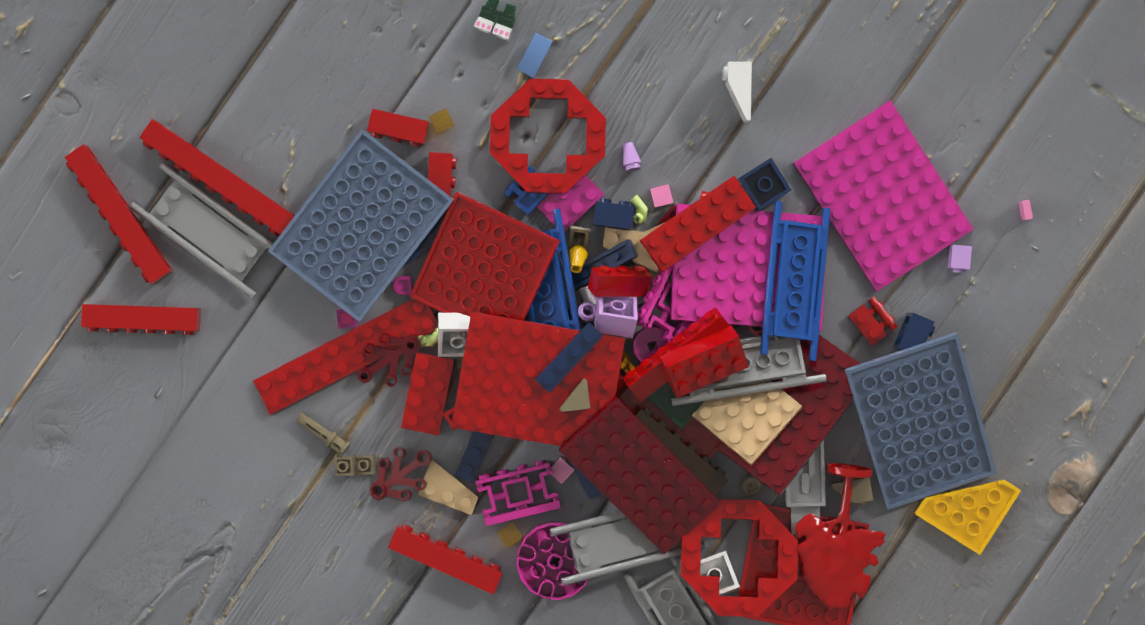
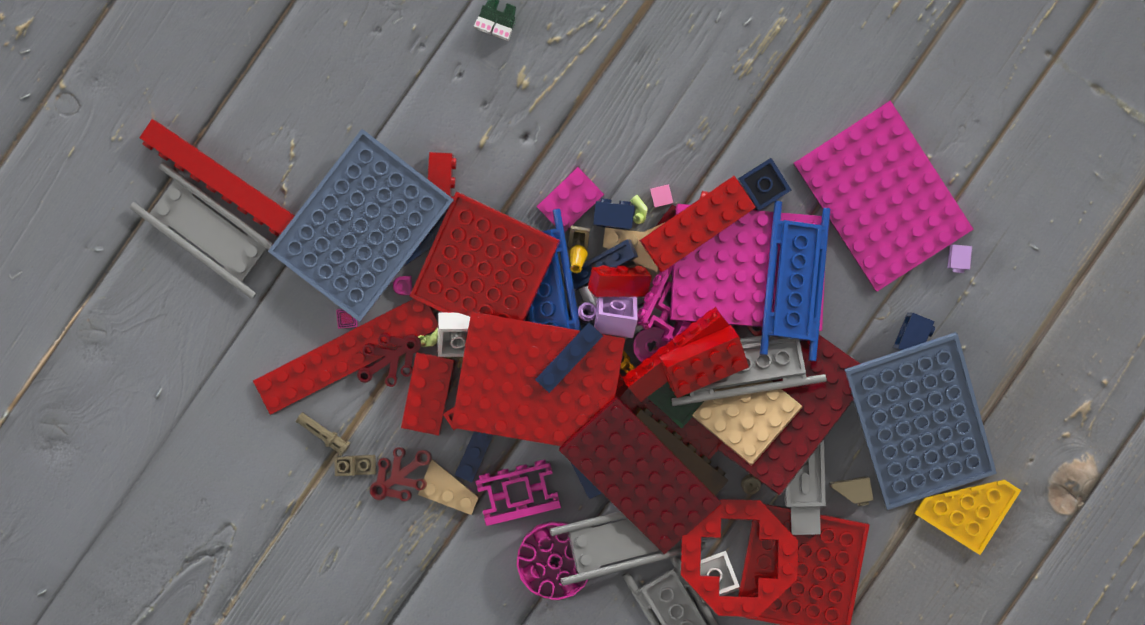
red brick [65,144,174,284] -> none
red brick [81,304,201,335] -> none
red brick [367,109,430,147] -> none
red brick [388,524,503,594] -> none
clear yellow plate [429,108,455,134] -> none
red plate [490,79,606,194] -> none
clear yellow tile [497,522,523,548] -> none
blue plate [504,165,548,215] -> none
medium blue slope [517,33,553,78] -> none
bright pink tile [551,457,574,484] -> none
dark tan slope [559,378,590,412] -> none
lavender cone [622,142,642,172] -> none
white slope [722,62,752,124] -> none
red plant [795,463,886,611] -> none
red plate [848,296,898,346] -> none
bright pink tile [1018,200,1033,221] -> none

